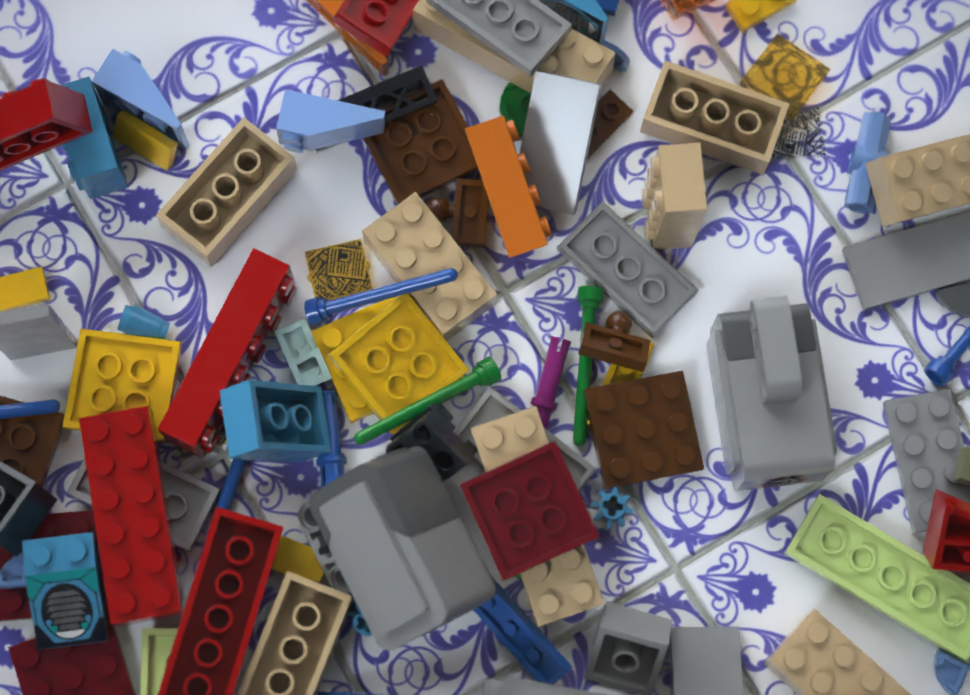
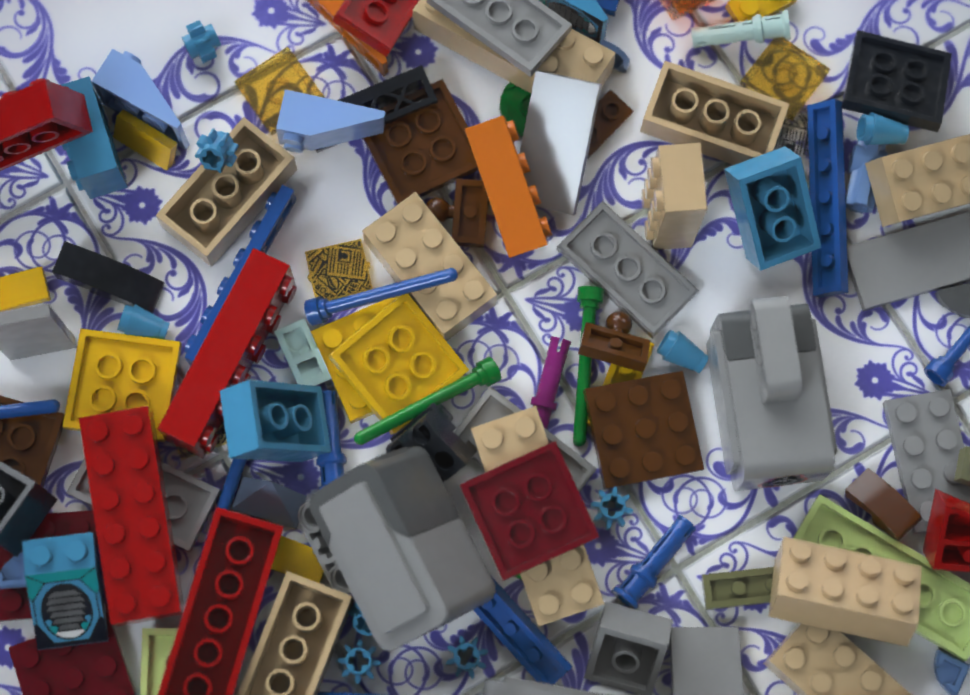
none -> black slope [52,241,165,314]
none -> dark azure gear [181,20,222,63]
none -> blue plate [184,184,297,365]
none -> dark azure gear [195,128,239,173]
none -> sand blue slope [231,477,307,529]
none -> clear yellow tile [234,46,325,136]
none -> dark azure gear [337,640,381,684]
none -> dark azure gear [446,636,488,679]
none -> blue pin [611,515,696,609]
none -> dark azure cone [657,329,709,373]
none -> light aqua pin [691,10,791,49]
none -> olive plate [701,567,774,610]
none -> dark azure brick [724,146,822,271]
none -> tan brick [768,536,922,646]
none -> blue plate [807,99,849,298]
none -> black plate [841,30,952,132]
none -> reddish brown slope [845,468,922,541]
none -> dark azure cone [856,112,909,145]

